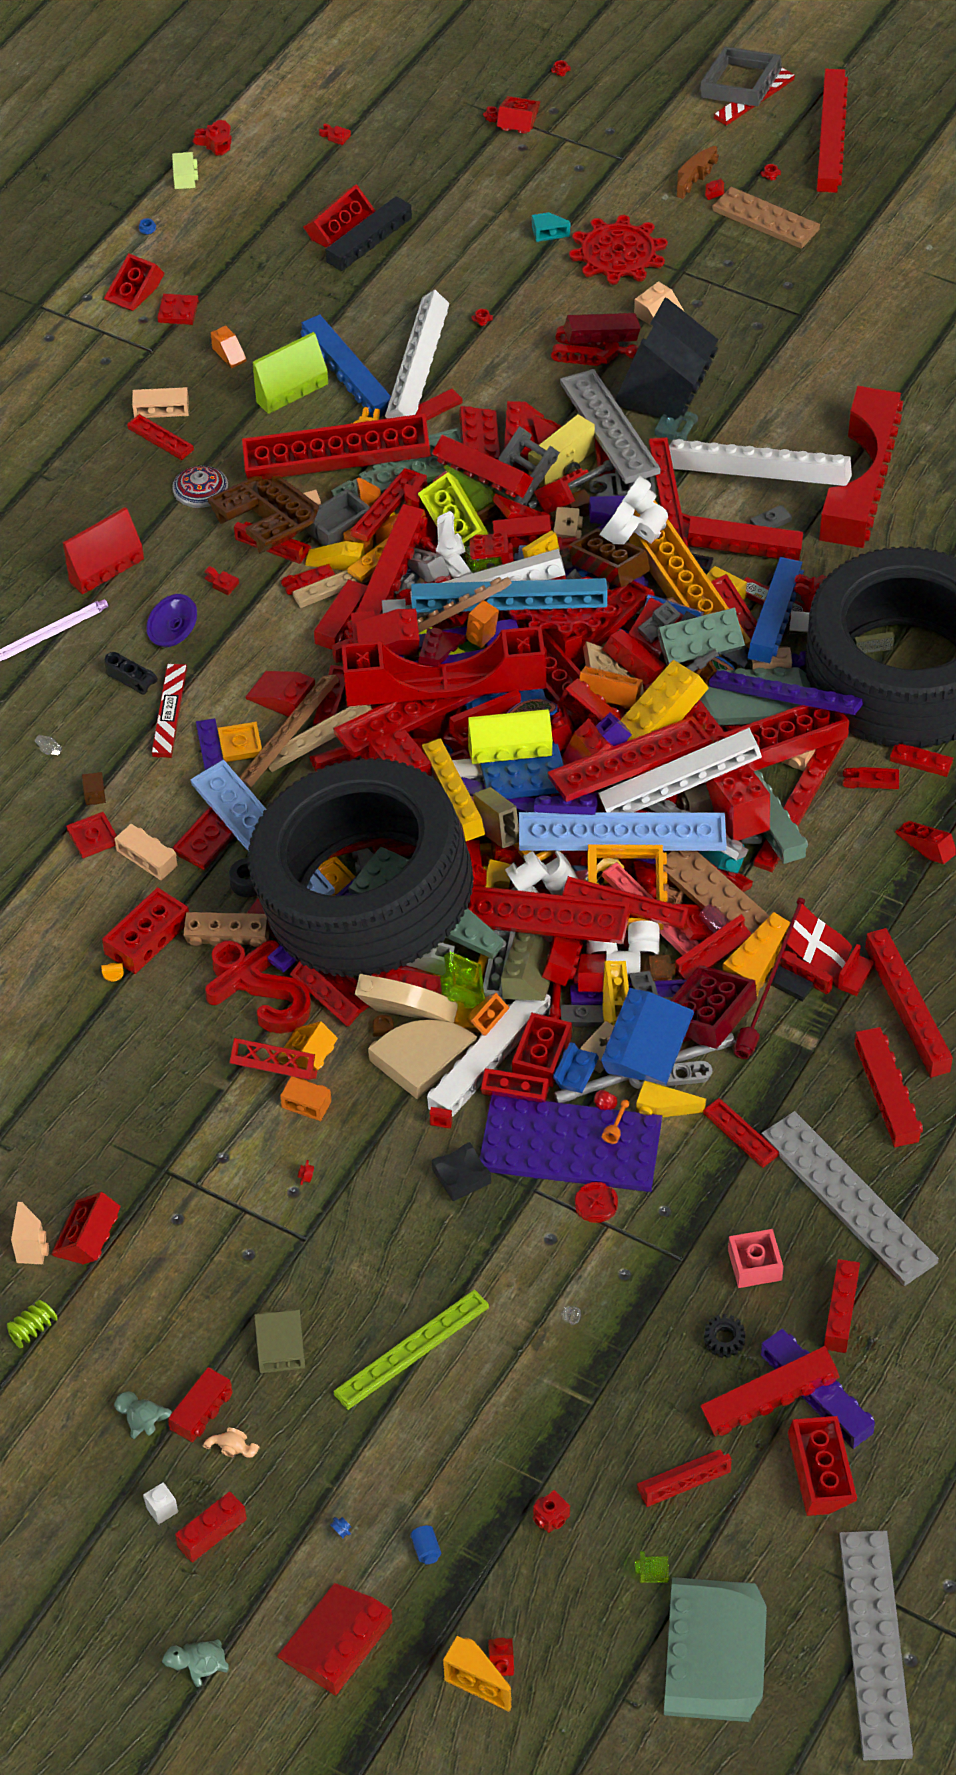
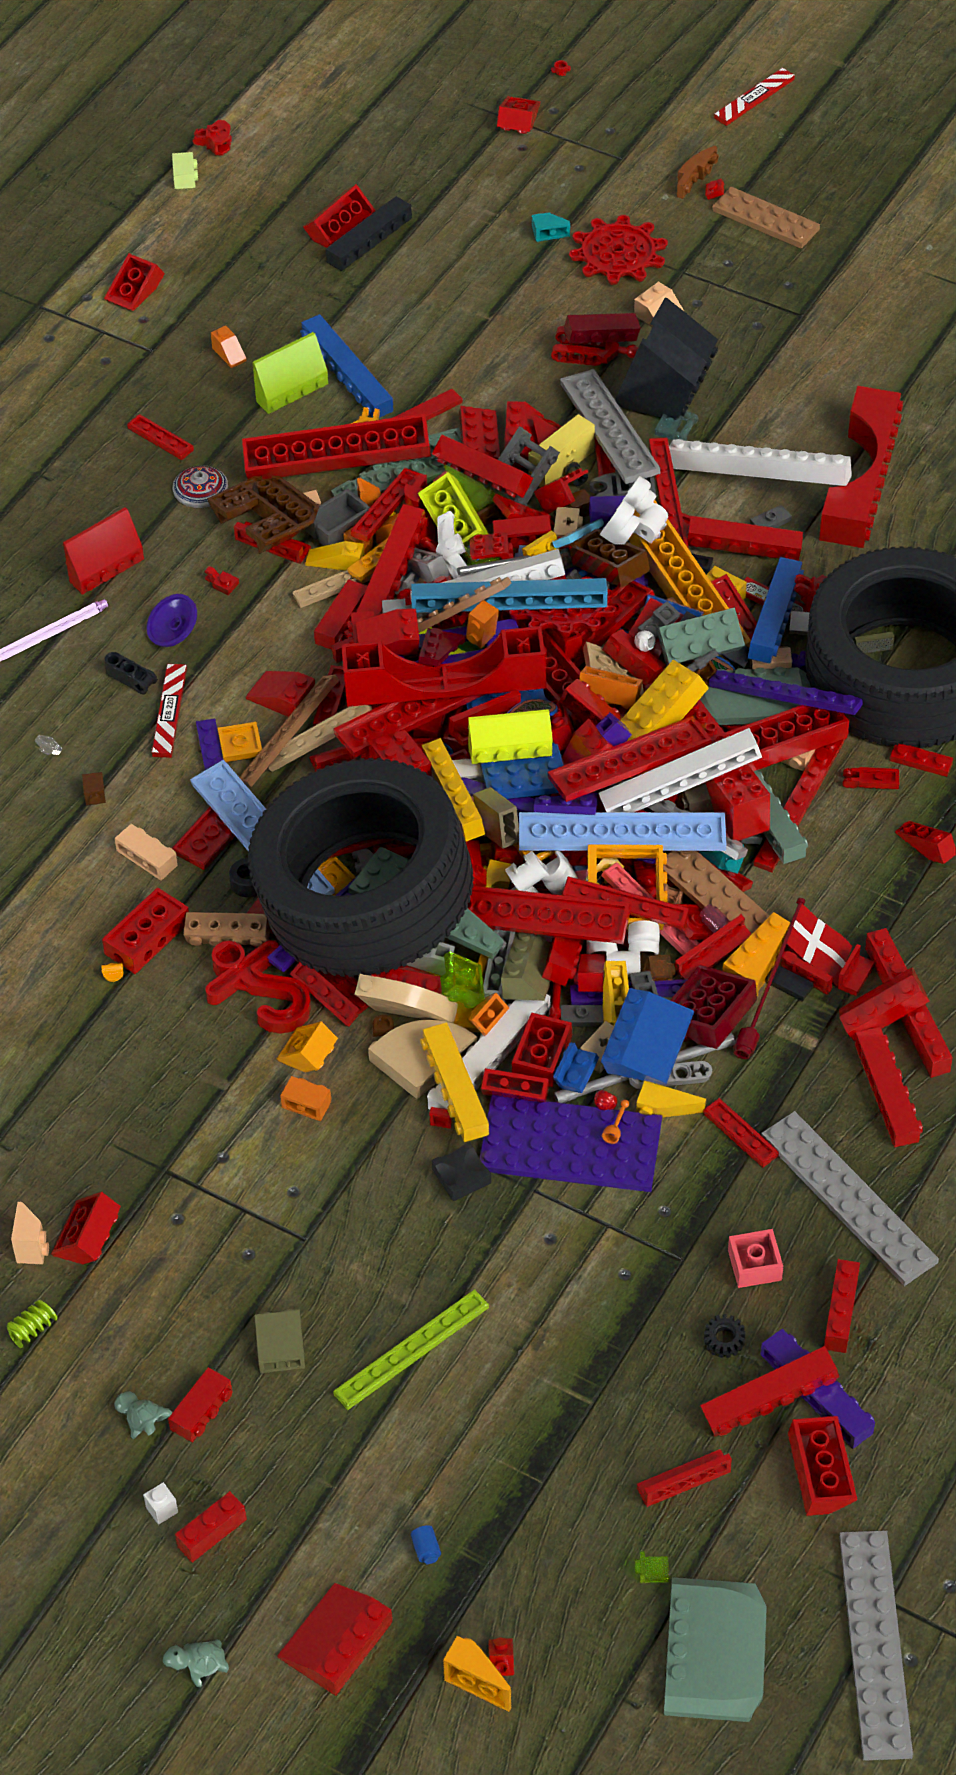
red plate [66,812,117,859] -> none
light nougat brick [132,387,189,418] -> none
blue plate [139,218,156,234] -> none
red plate [157,293,199,325] -> none
light nougat piece [203,1428,259,1458] -> none
red fence [230,1038,317,1080] -> none
red hinge [281,564,335,595] -> none
red plate [297,1160,314,1185] -> none
red plate [319,124,351,145] -> none
blue plate [330,1517,351,1538] -> none
white brick [385,290,449,419] -> none
red plate [472,309,493,326] -> none
red plate [483,106,499,122] -> none
dark grey bar [527,459,615,509] -> none
red brick [533,1490,570,1533] -> none
clear hinge [561,1306,581,1325] -> none
red tile [575,1182,618,1223] -> none
dark grey window [699,46,782,106] -> none
red plate [761,164,781,181] -> none
red brick [817,69,848,193] -> none
none -> yellow brick [420,1022,489,1142]
none -> flat silver bar [457,555,530,575]
none -> medium azure tile [552,518,604,548]
none -> white piece [634,630,655,652]
none -> red slope [839,967,930,1041]

